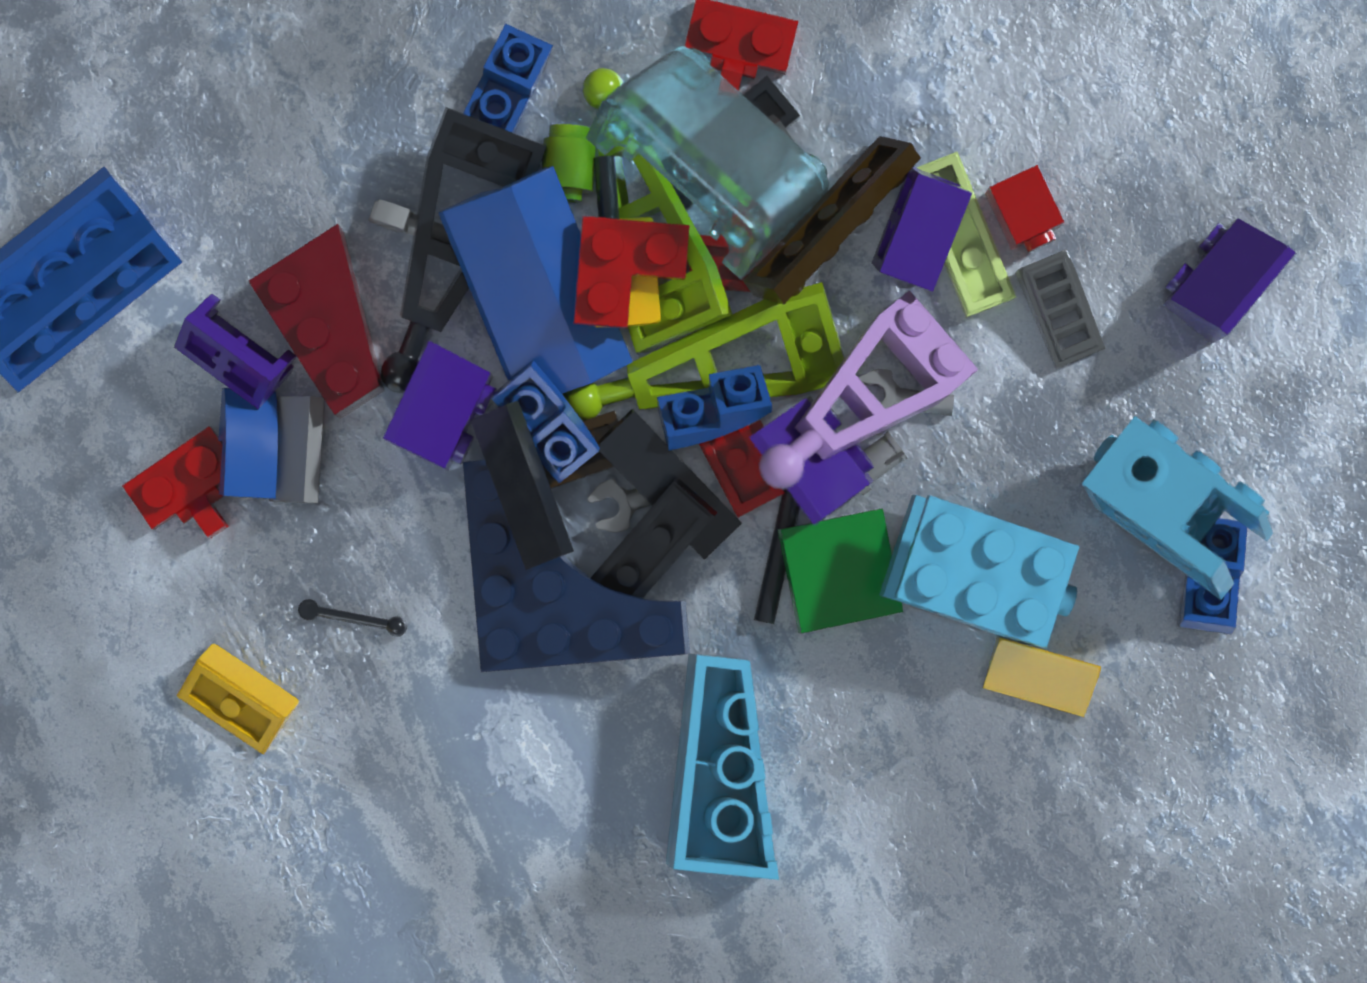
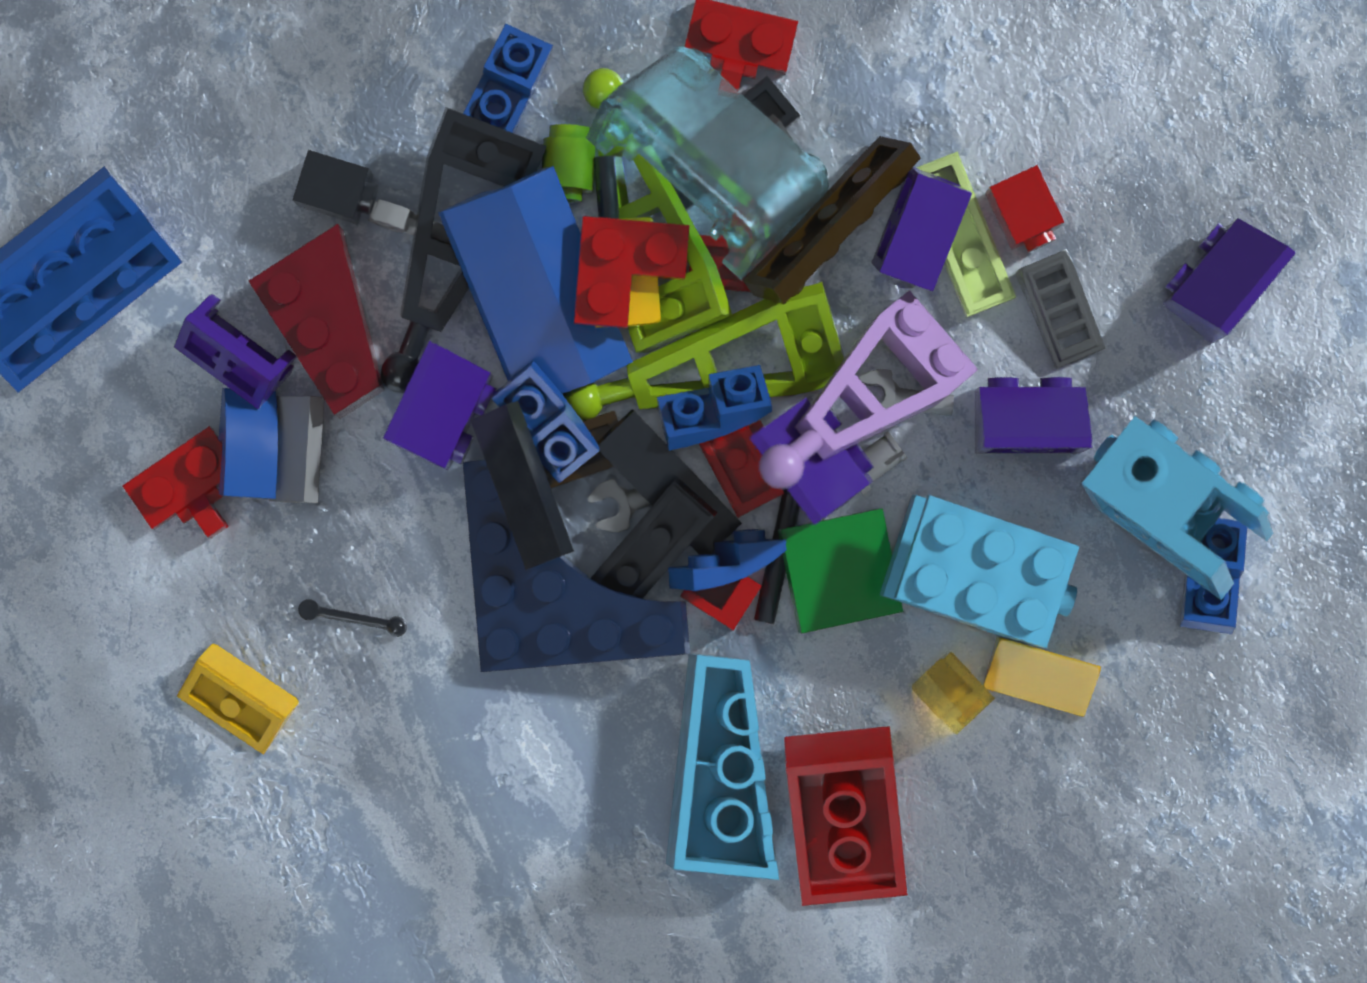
none -> black brick [292,150,378,225]
none -> blue slope [668,529,786,591]
none -> red panel [680,576,762,631]
none -> red slope [784,726,908,906]
none -> clear yellow panel [911,651,995,735]
none -> dark purple slope [975,377,1092,454]

